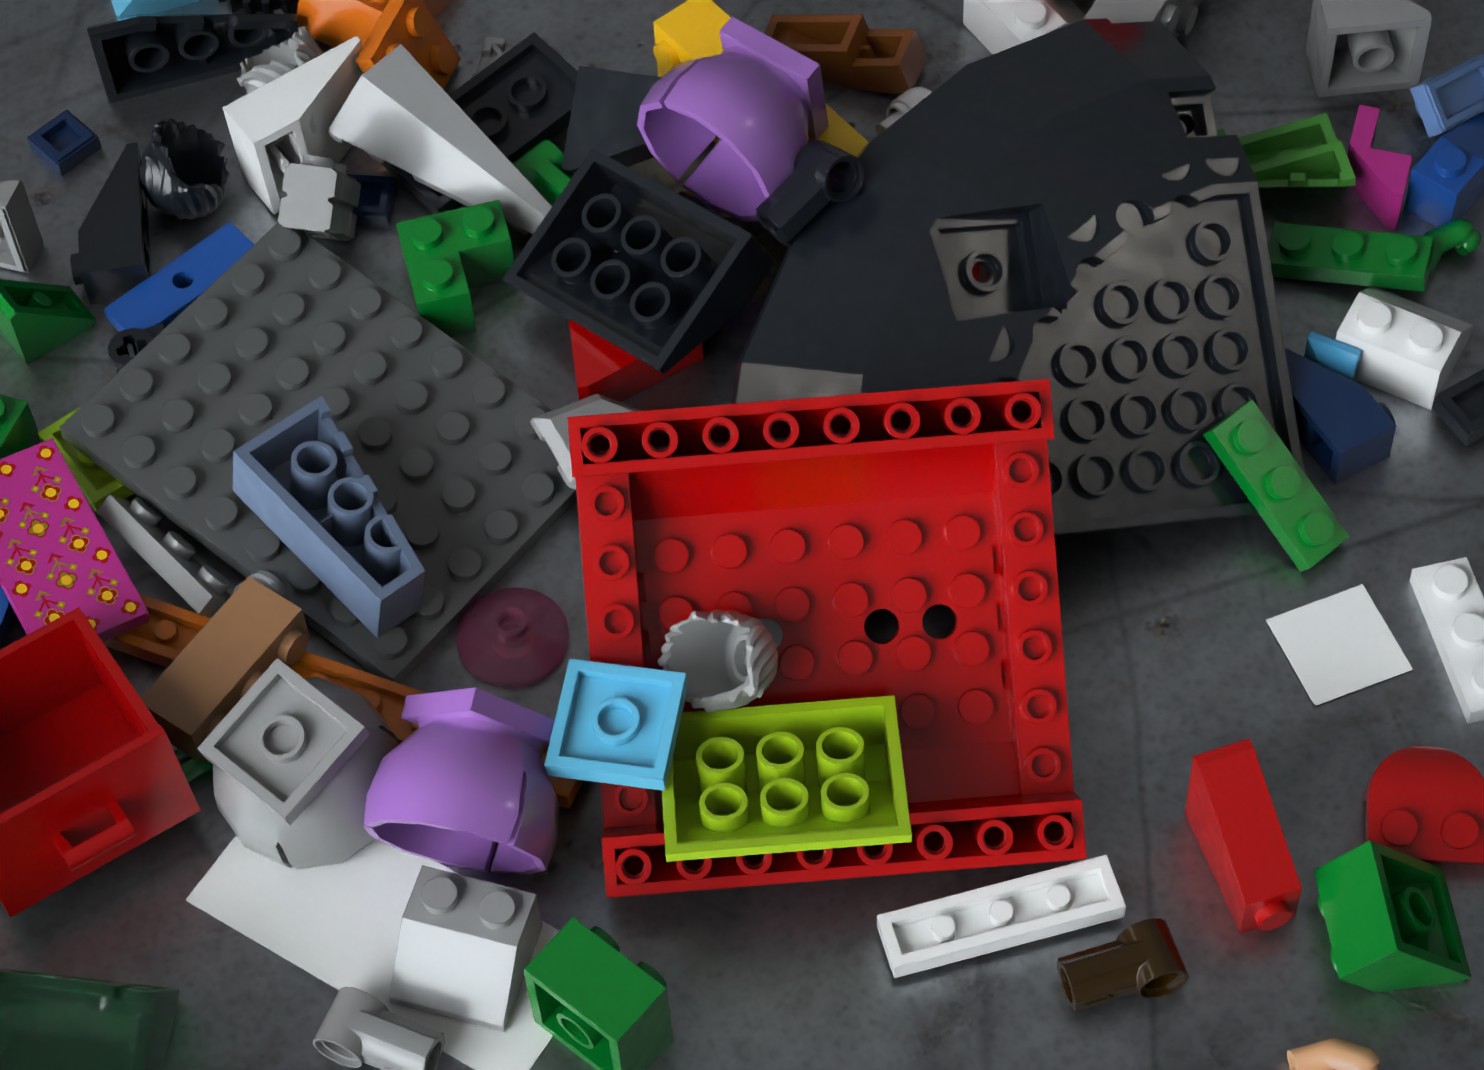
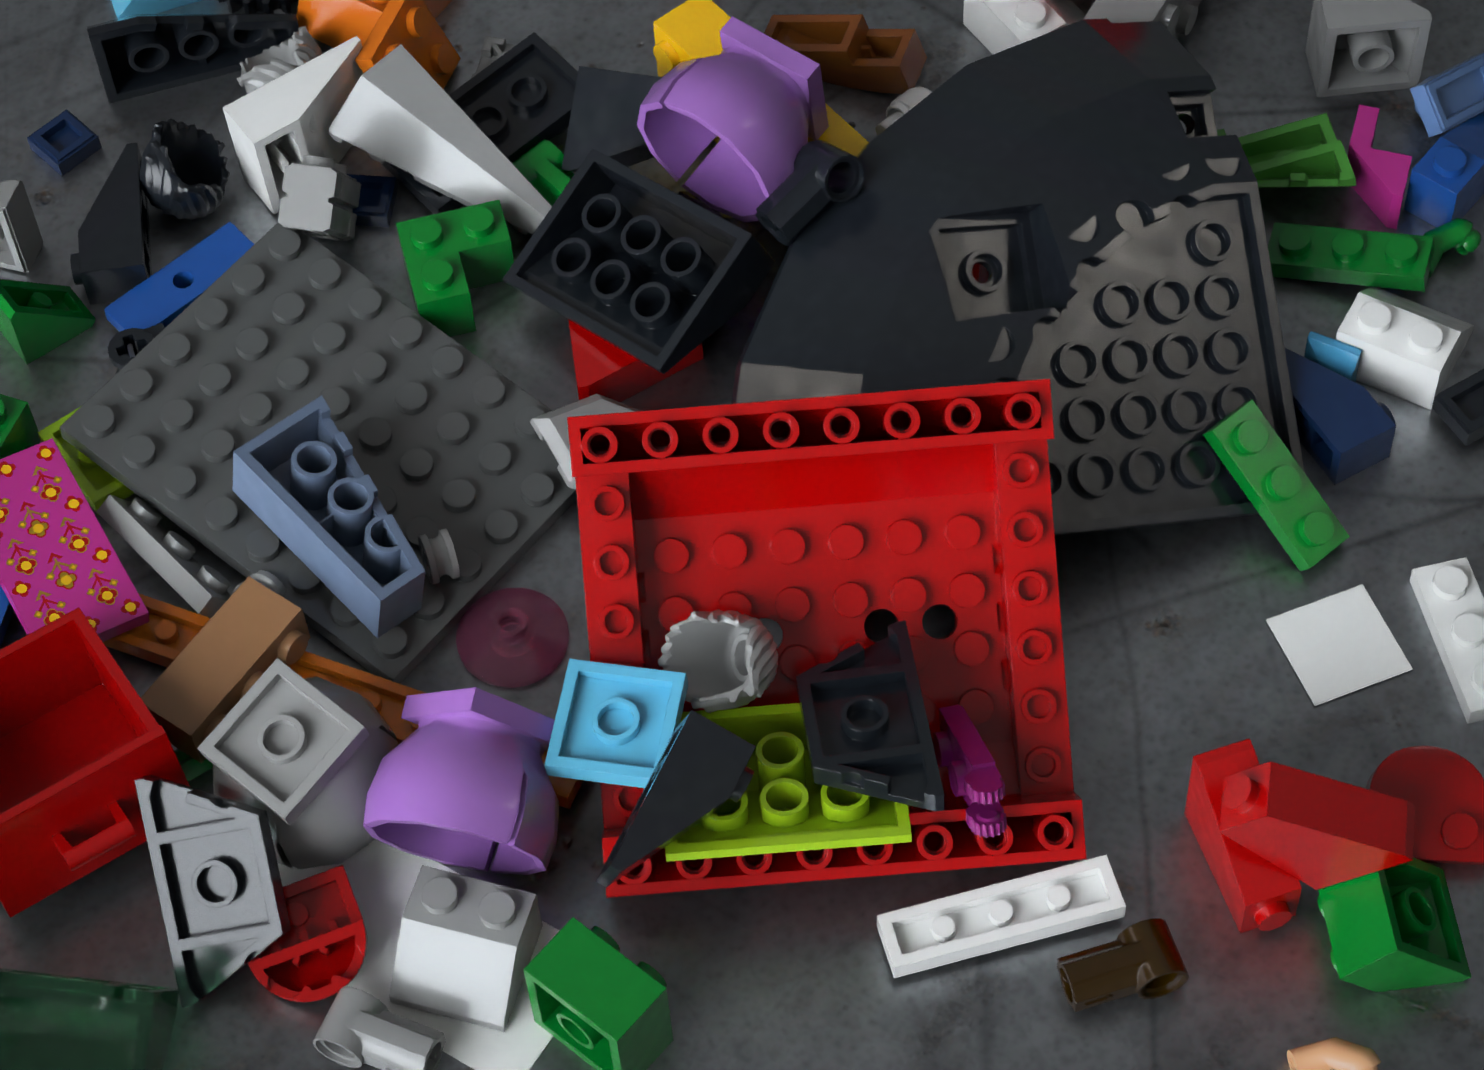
none -> wing [134,775,291,1008]
none -> red slope [247,865,368,1003]
none -> light grey bush [418,528,460,585]
none -> black slope [596,710,756,887]
none -> black wing [796,620,944,811]
none -> magenta hinge [932,704,1007,838]
none -> red slope [1219,761,1415,890]

